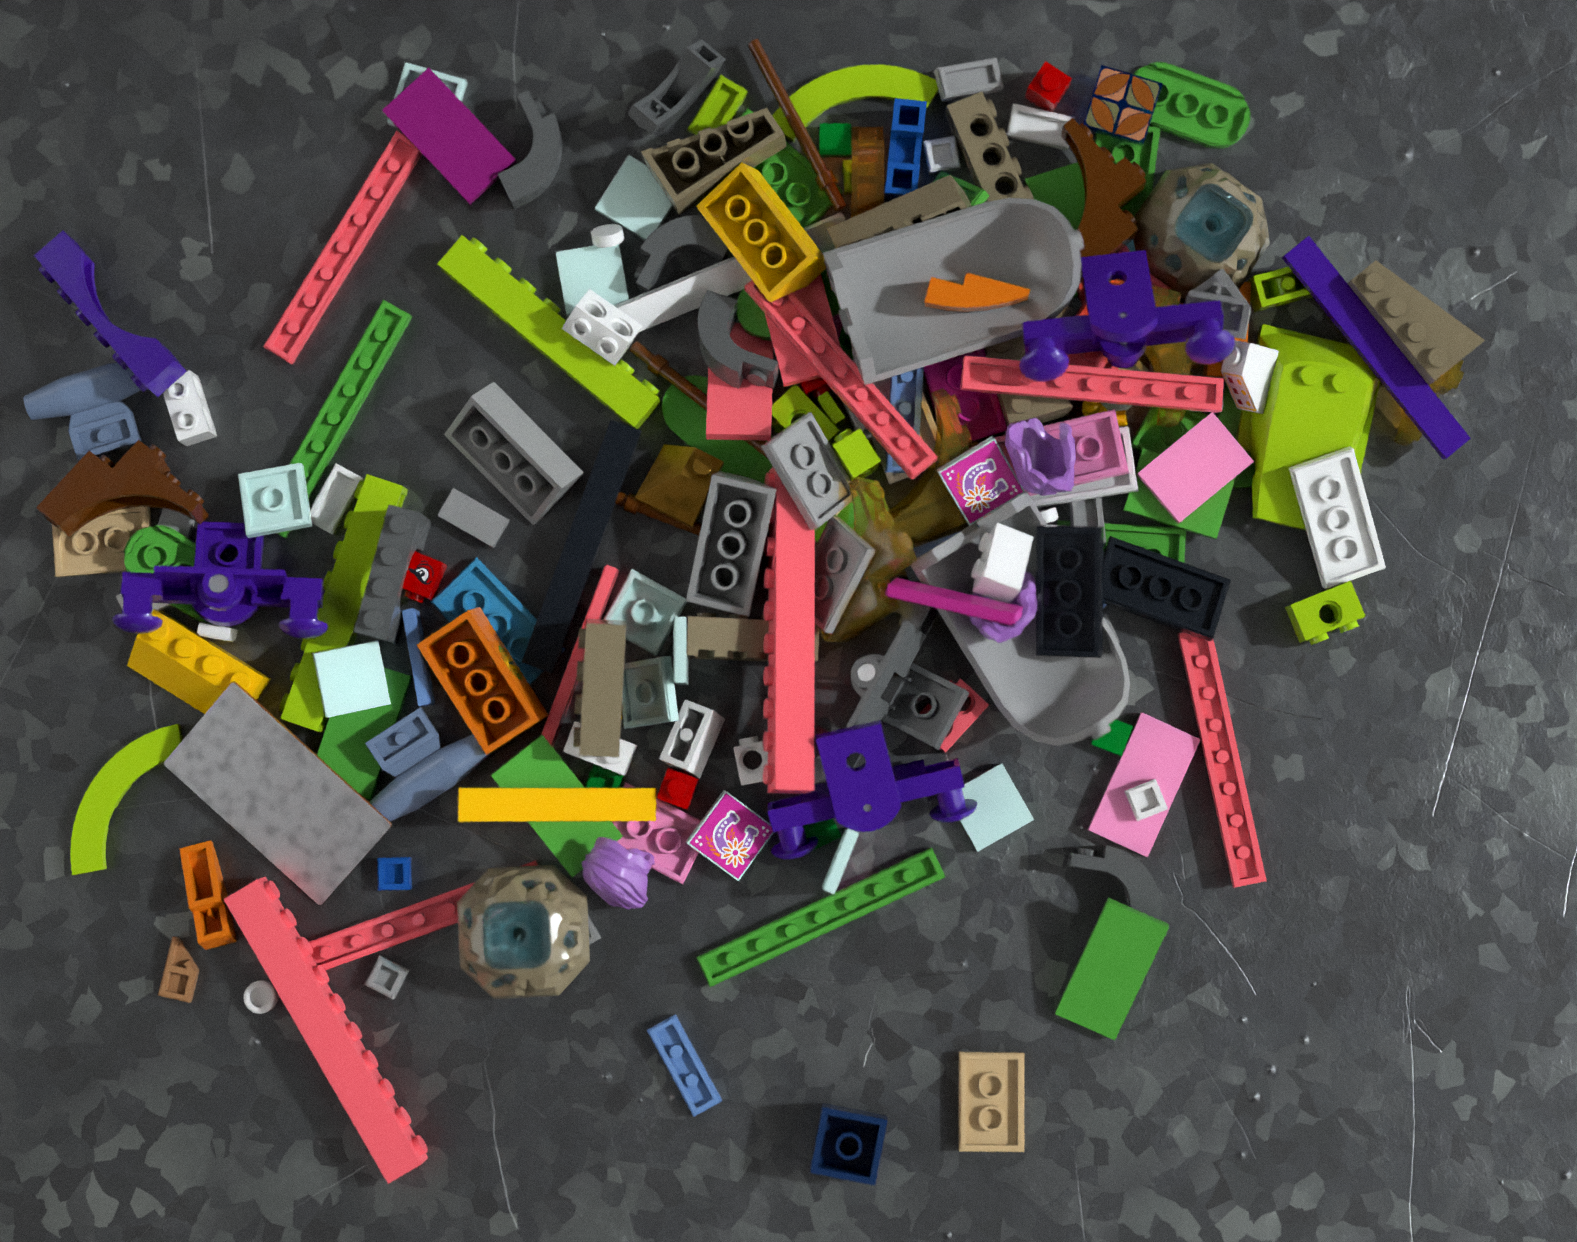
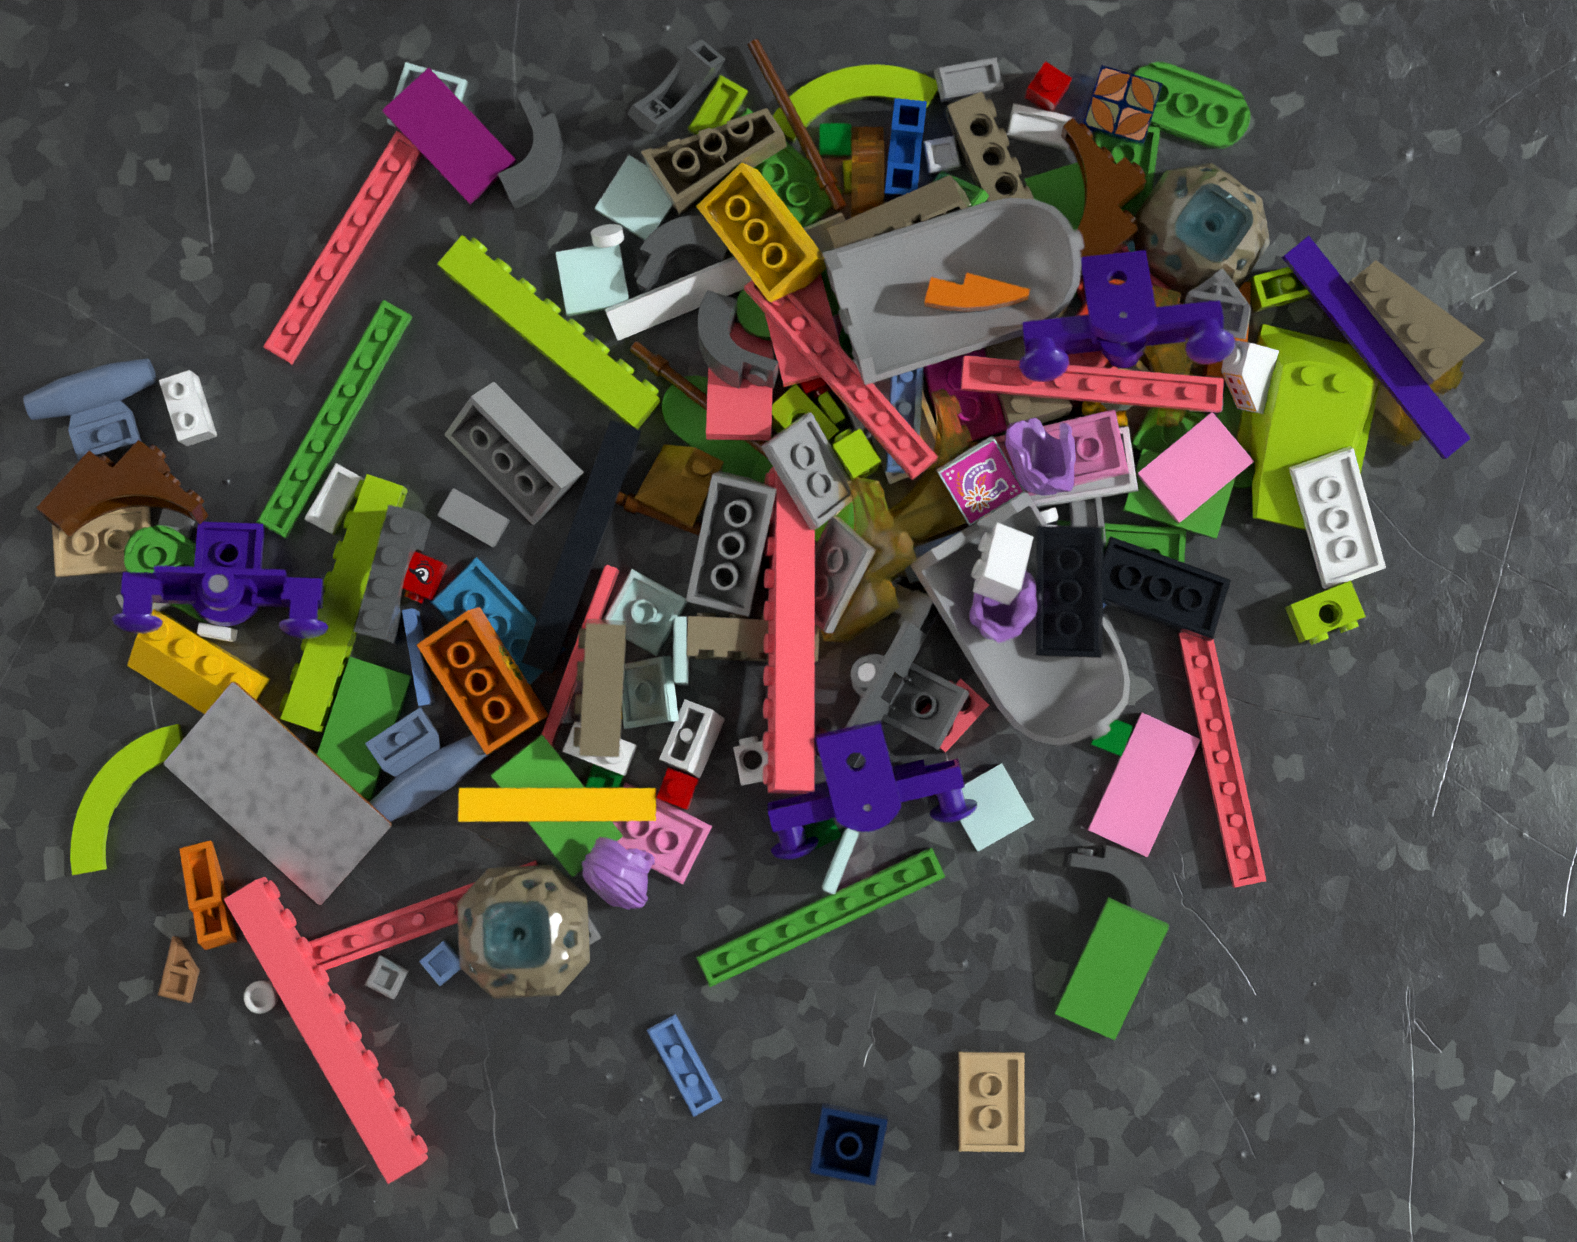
dark purple arch [34,230,187,397] -> none
light aqua tile [238,463,312,538] -> none
light aqua tile [313,640,391,718] -> none
blue tile [377,857,412,891] -> none
white brick [562,289,642,365] -> none
tile [686,790,774,881] -> none
dark pink tile [886,578,1023,625] -> none
white tile [1124,779,1168,821] -> none
none -> light blue tile [419,940,461,986]

